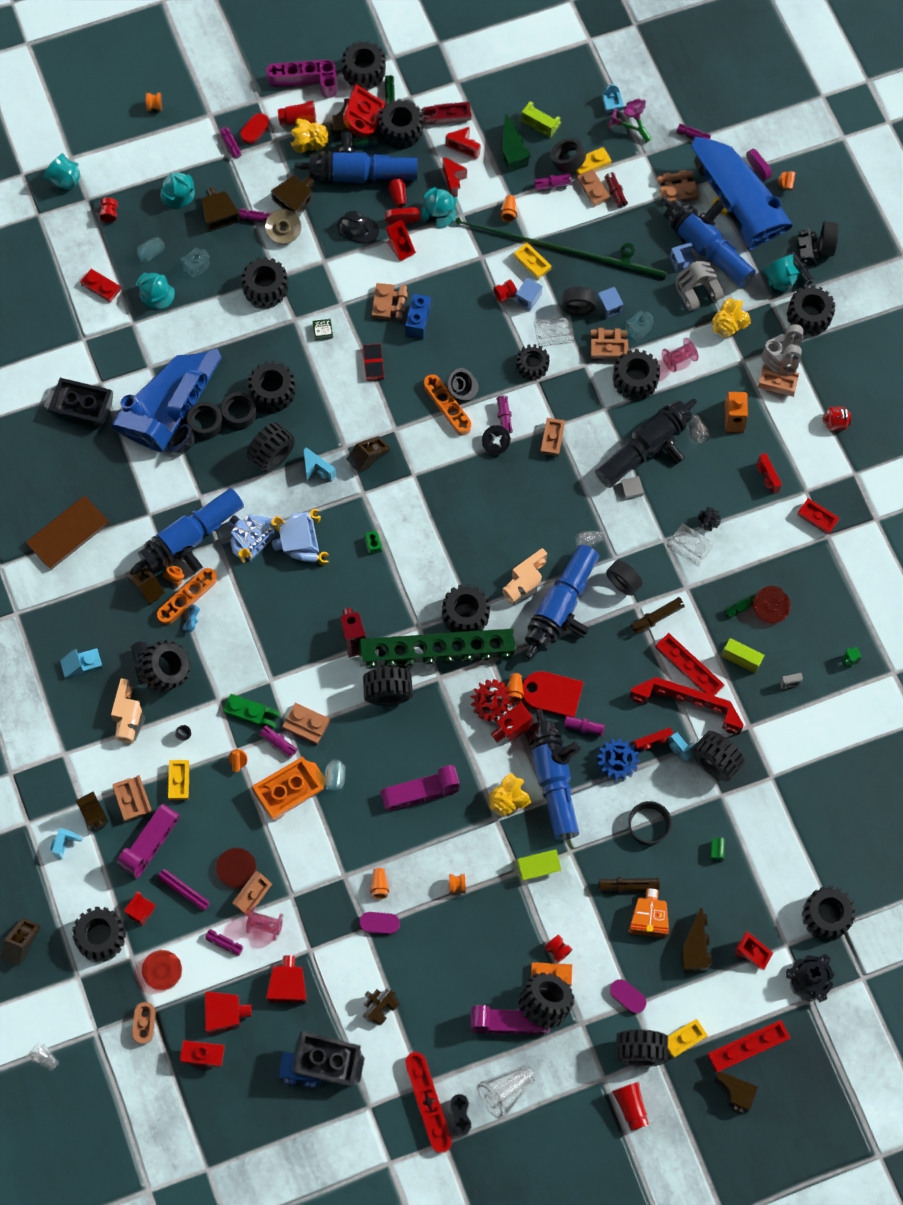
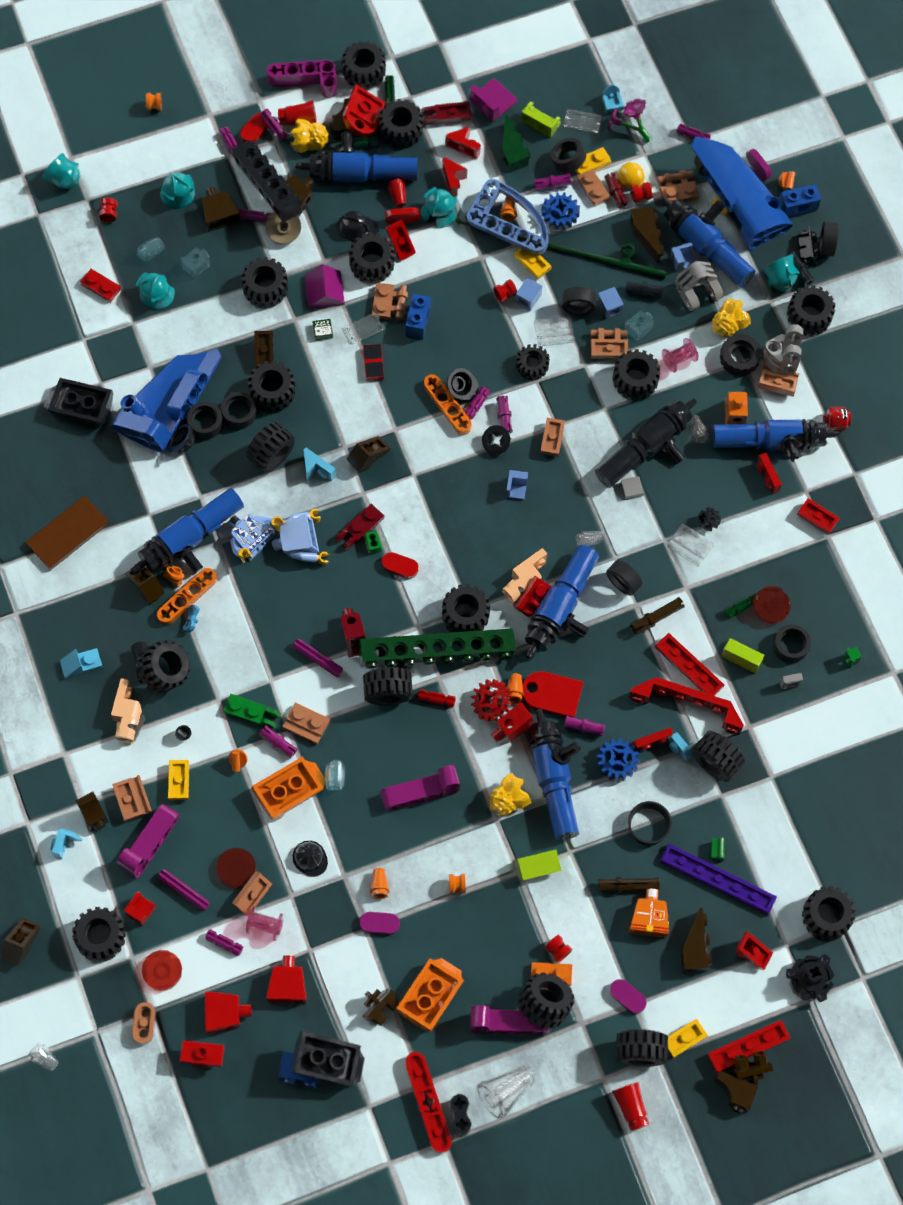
none -> black brick [231,140,302,223]
none -> dark brown plate [254,331,274,369]
none -> magenta axle [260,109,288,141]
none -> black piece [292,840,328,877]
none -> magenta axle [293,639,343,677]
none -> magenta slope [305,264,345,308]
none -> dark red hinge [335,503,385,550]
none -> clear hinge [342,313,385,345]
none -> black tyre [349,233,395,283]
none -> red tile [382,552,419,579]
none -> orange slope [396,958,464,1032]
none -> red axle [418,689,456,707]
none -> magenta axle [465,386,490,420]
none -> medium blue beam [467,179,549,255]
none -> magenta bracket [469,79,517,122]
none -> medium blue panel [506,470,528,500]
none -> red plate [514,575,552,617]
none -> blue gear [541,192,580,230]
none -> clear hinge [563,109,602,135]
none -> yellow hair [617,162,645,189]
none -> black pin [625,282,663,298]
none -> red wheel [630,182,653,203]
none -> dark brown slope [630,207,664,263]
none -> dark purple tile [660,843,777,915]
none -> blue piece [711,419,840,462]
none -> black tyre [720,334,762,376]
none -> dark brown hips [731,1051,773,1086]
none -> black tyre [773,624,811,663]
none -> blue brick [779,185,821,217]

